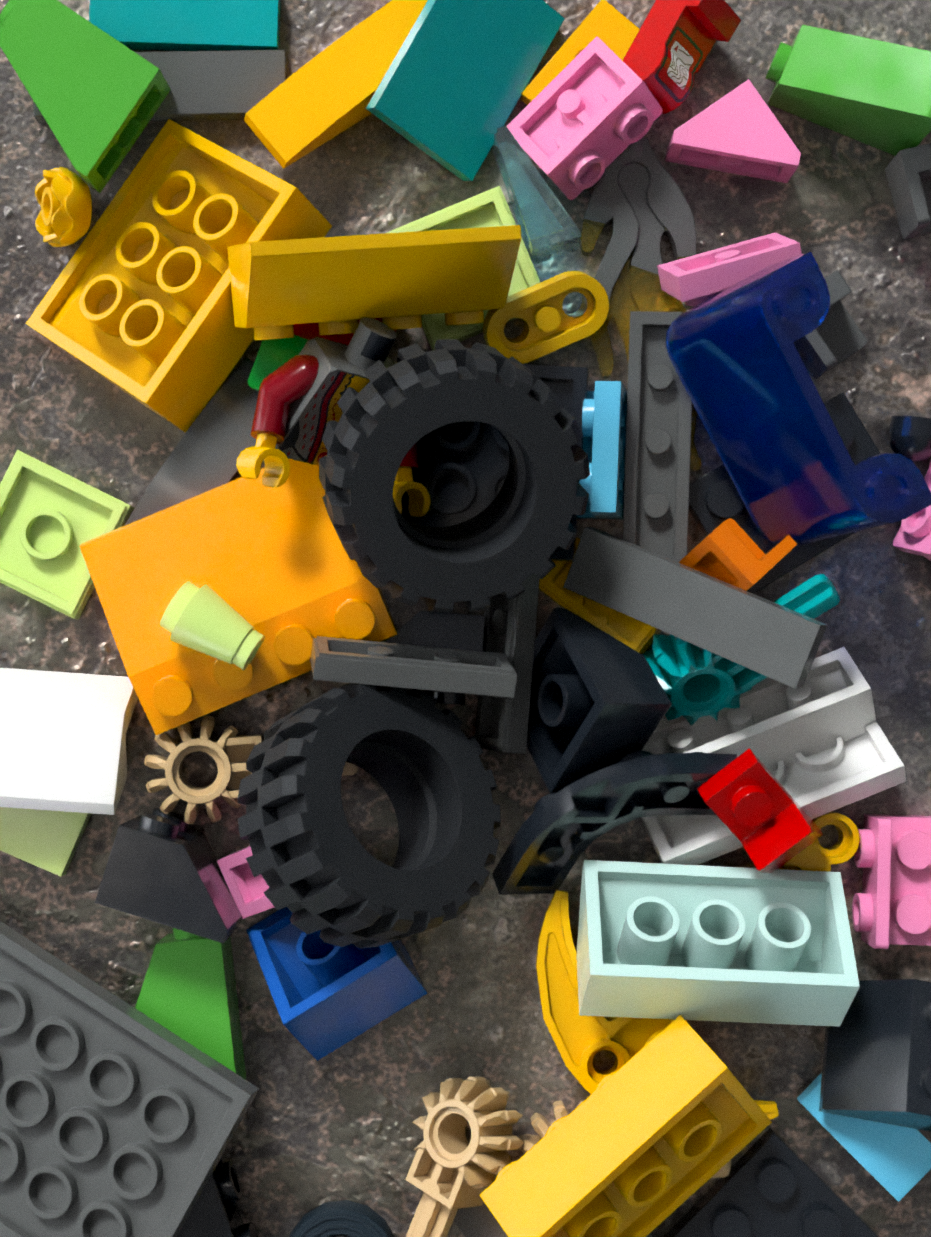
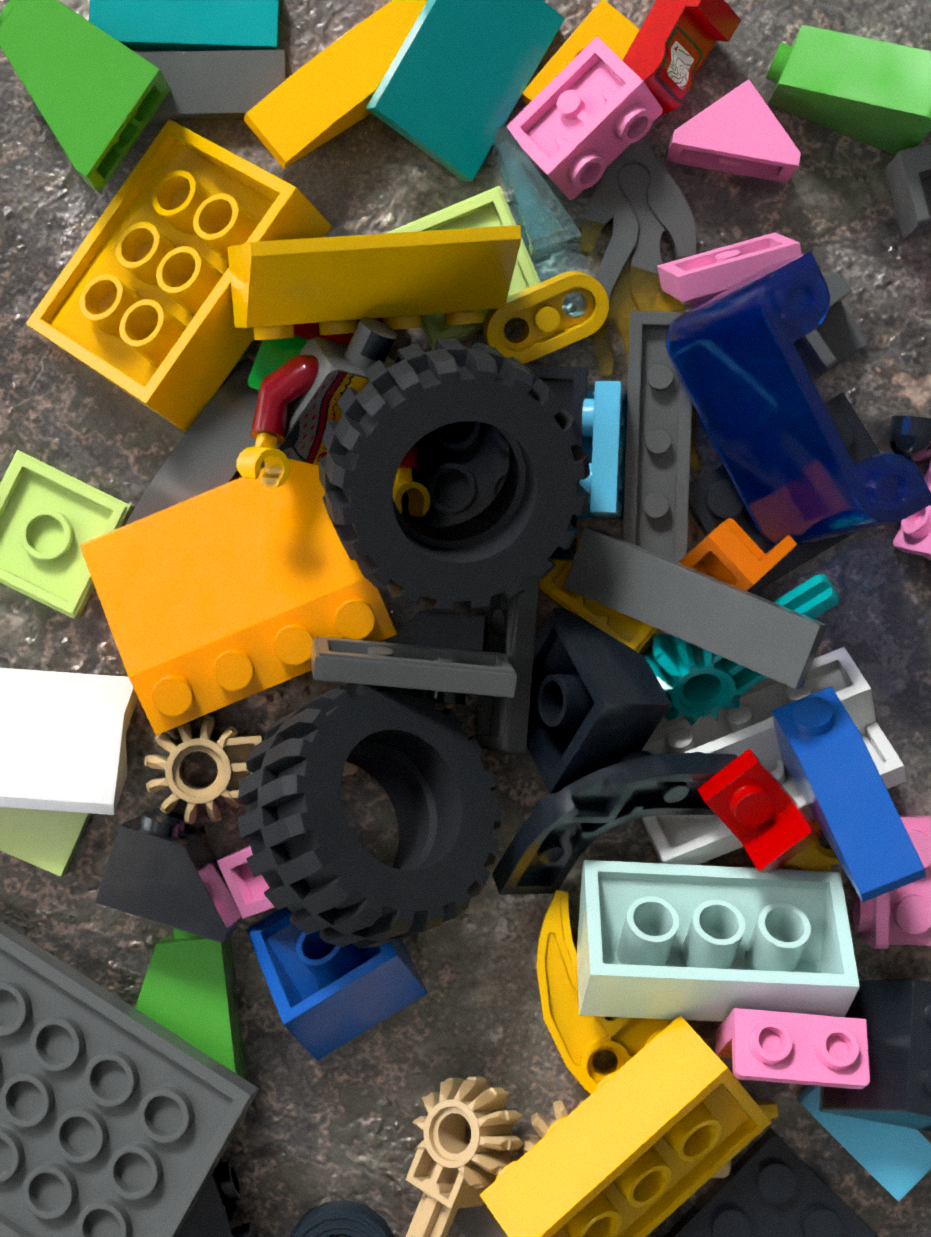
yellow plate [35,167,92,247] -> none
yellowish green cone [160,581,265,670] -> none
none -> bright pink bracket [715,1008,870,1089]
none -> blue slope [771,686,926,902]

